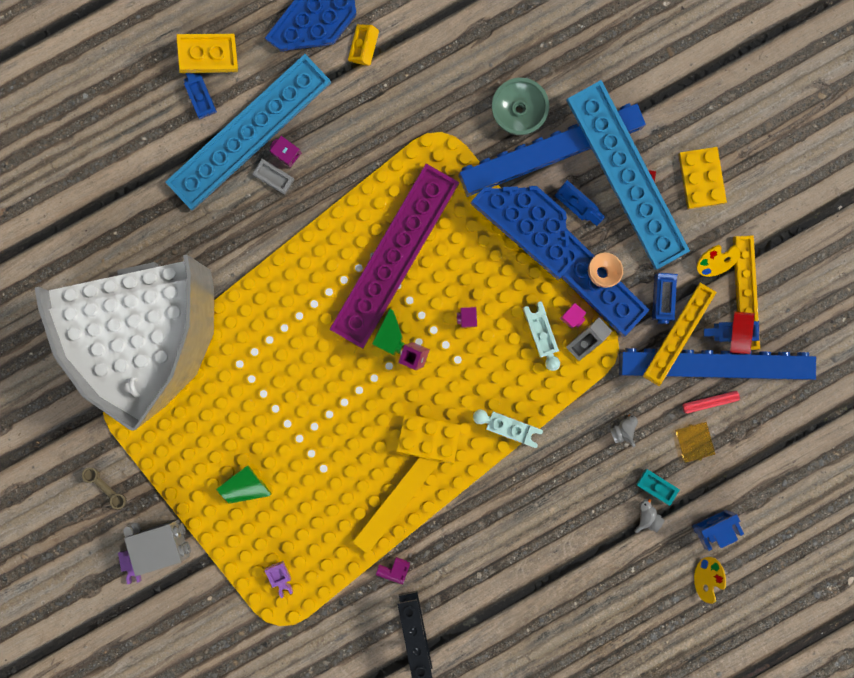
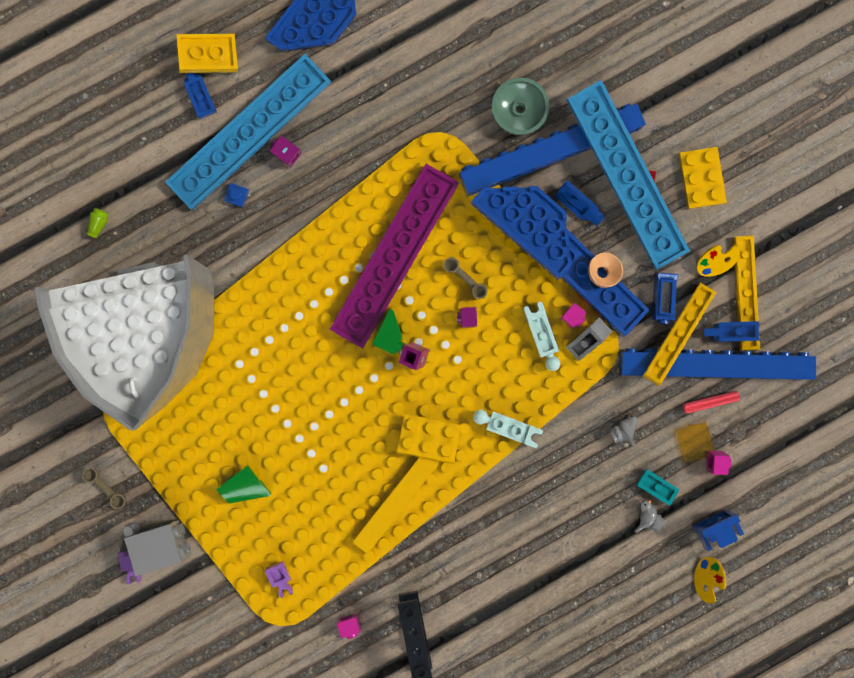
light grey tile [252,159,295,195] -> none
yellow slope [348,24,379,66] -> none
magenta piece [376,557,410,585] -> none
red slope [730,311,755,354] -> none
none -> lime cone [86,208,109,238]
none -> blue plate [224,183,249,208]
none -> dark pink plate [337,613,361,639]
none -> dark tan bar [444,257,488,299]
none -> dark pink plate [706,451,731,475]

